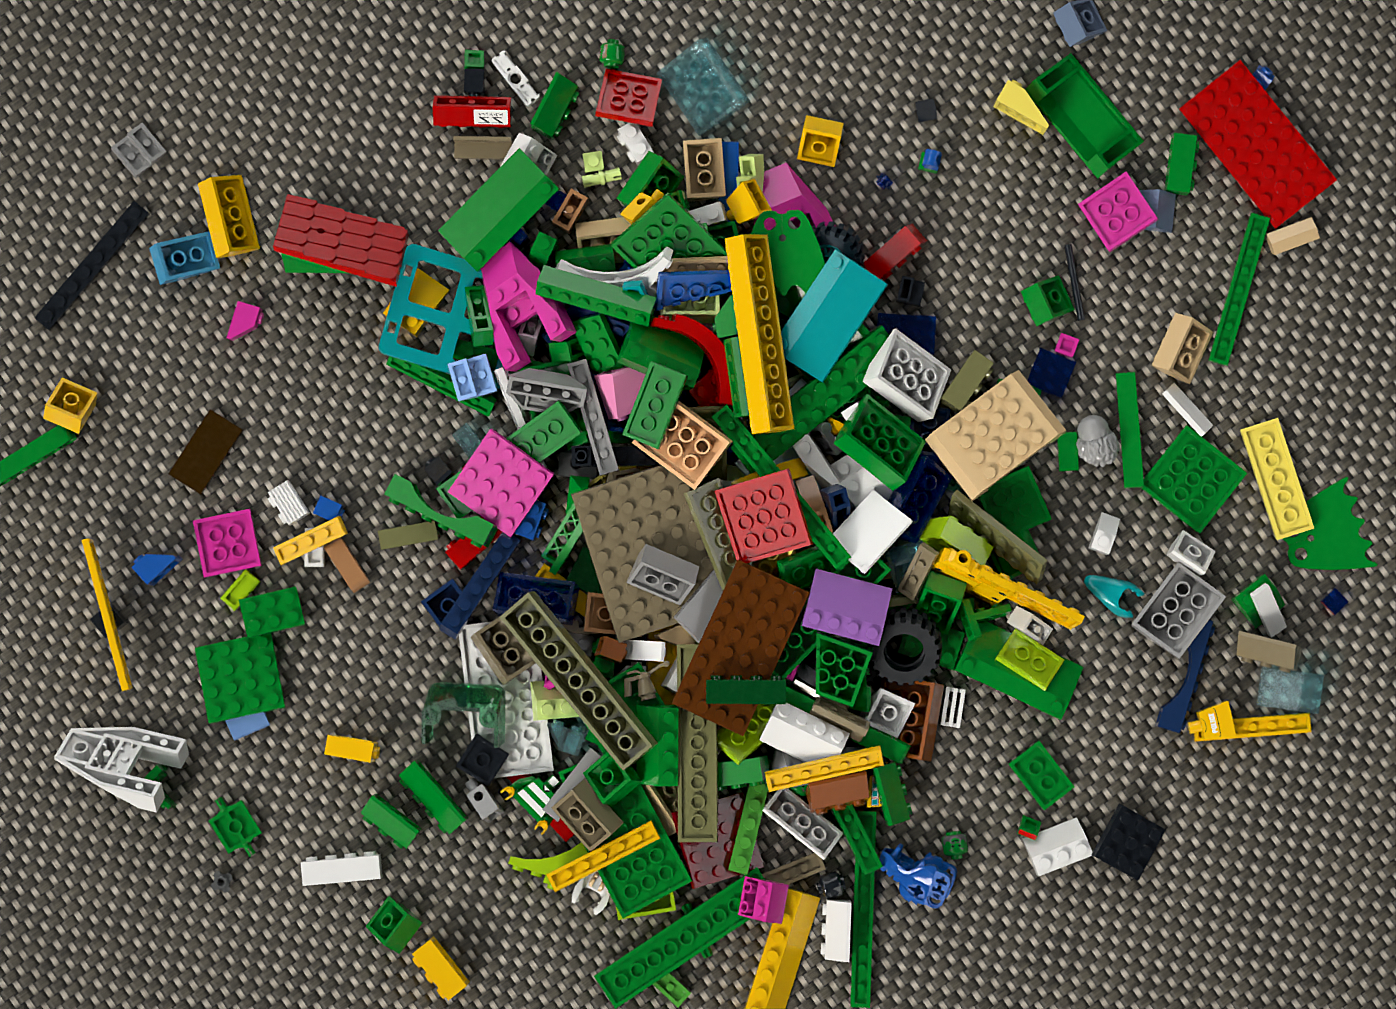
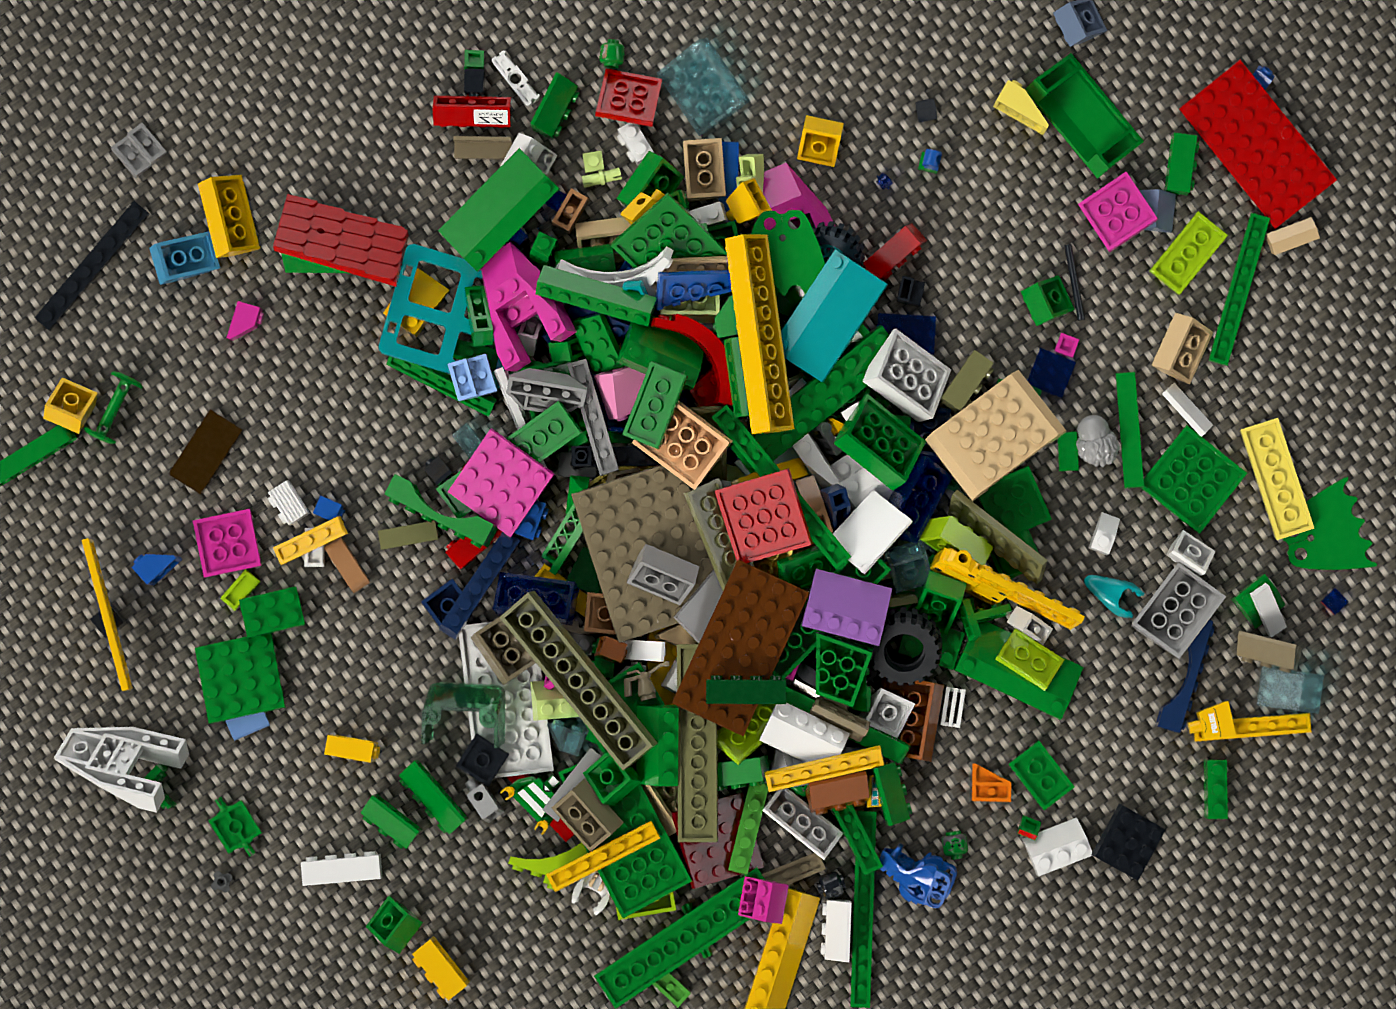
dark tan plate [898,542,939,601] -> none
none -> green hose [84,371,143,444]
none -> orange wing [971,763,1011,802]
none -> lime tile [1149,211,1228,295]
none -> green brick [1204,759,1228,819]

